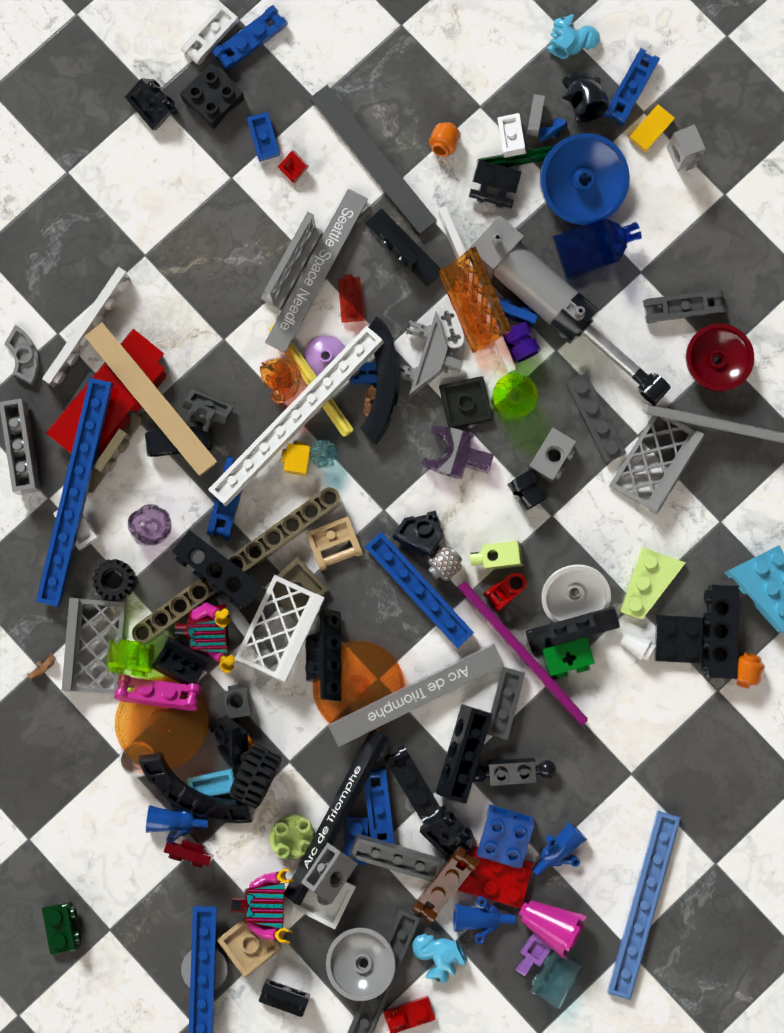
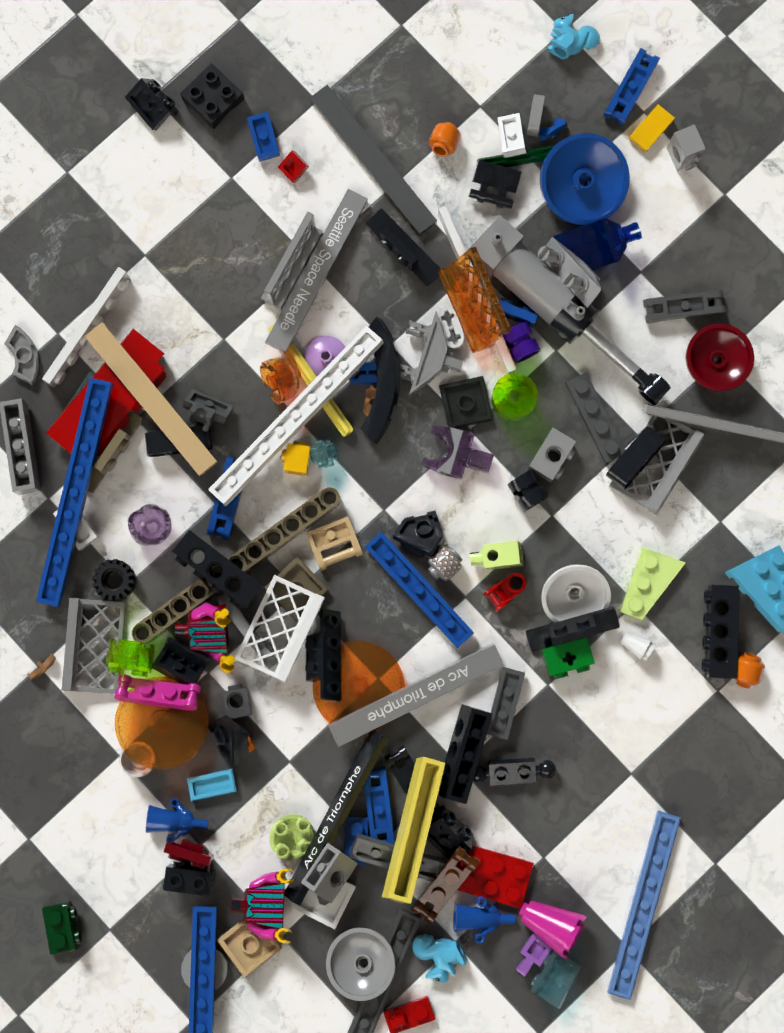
black tile [138,752,253,823] -> none
white plate [181,3,239,65] -> none
blue plate [212,5,288,71] -> none
black tyre [230,743,281,809] -> none
black bracket [259,978,310,1017] -> none
clear red hinge [338,274,364,323] -> none
magenta tile [457,581,588,726] -> none
blue bracket [477,804,534,868] -> none
blue piece [533,821,588,876] -> none
black piece [562,72,609,123] -> none
black plate [654,615,703,664] -> none
none -> black bracket [163,861,216,896]
none -> light yellow brick [382,757,445,904]
none -> light grey connector [538,237,601,308]
none -> black beam [606,426,666,490]

